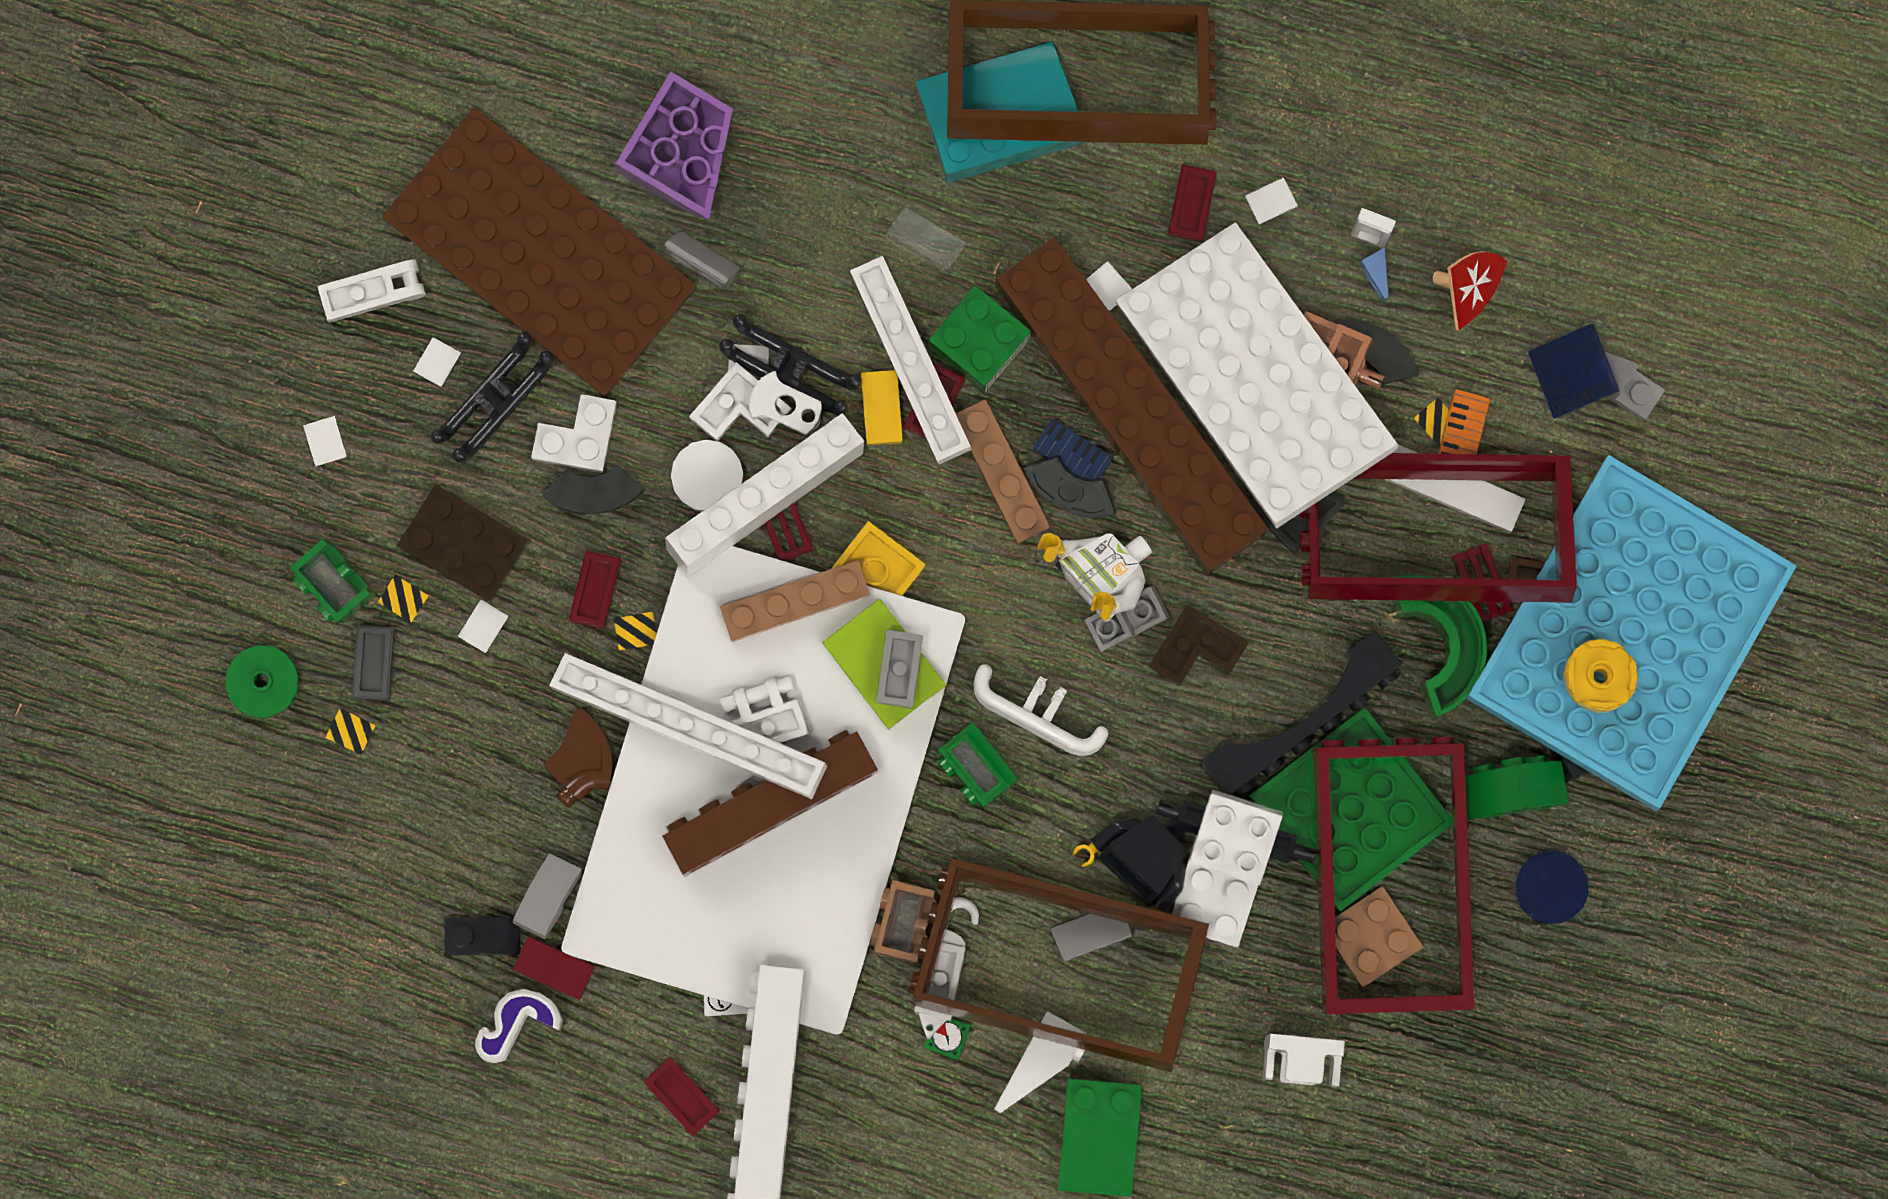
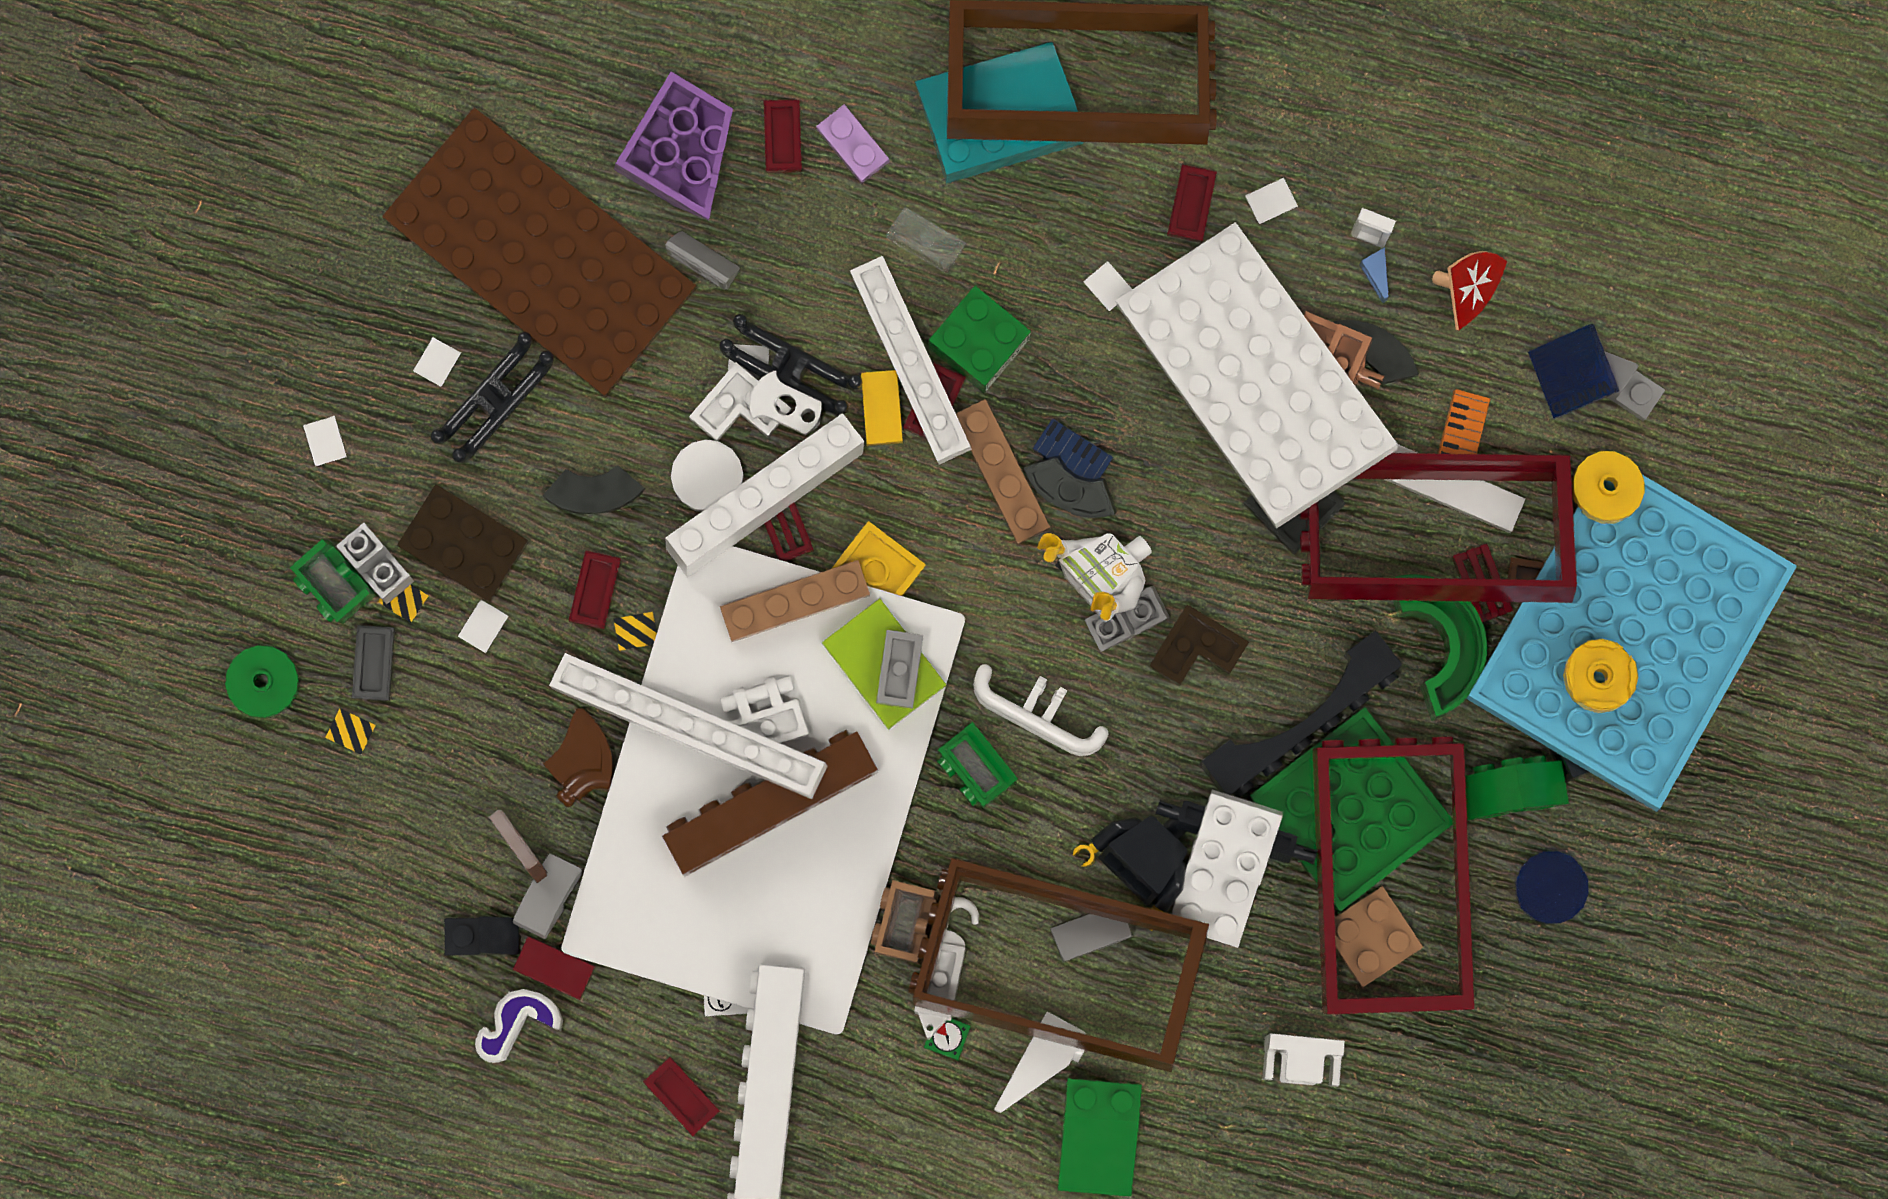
white plate [317,260,426,323] -> none
white plate [531,394,617,473] -> none
reddish brown brick [995,237,1269,576] -> none
sticker [1414,398,1449,447] -> none
none -> light grey slope [336,523,414,605]
none -> tile [489,810,548,883]
none -> dark red tile [764,99,802,174]
none -> lavender plate [816,104,889,184]
none -> yellow plate [1571,451,1645,524]

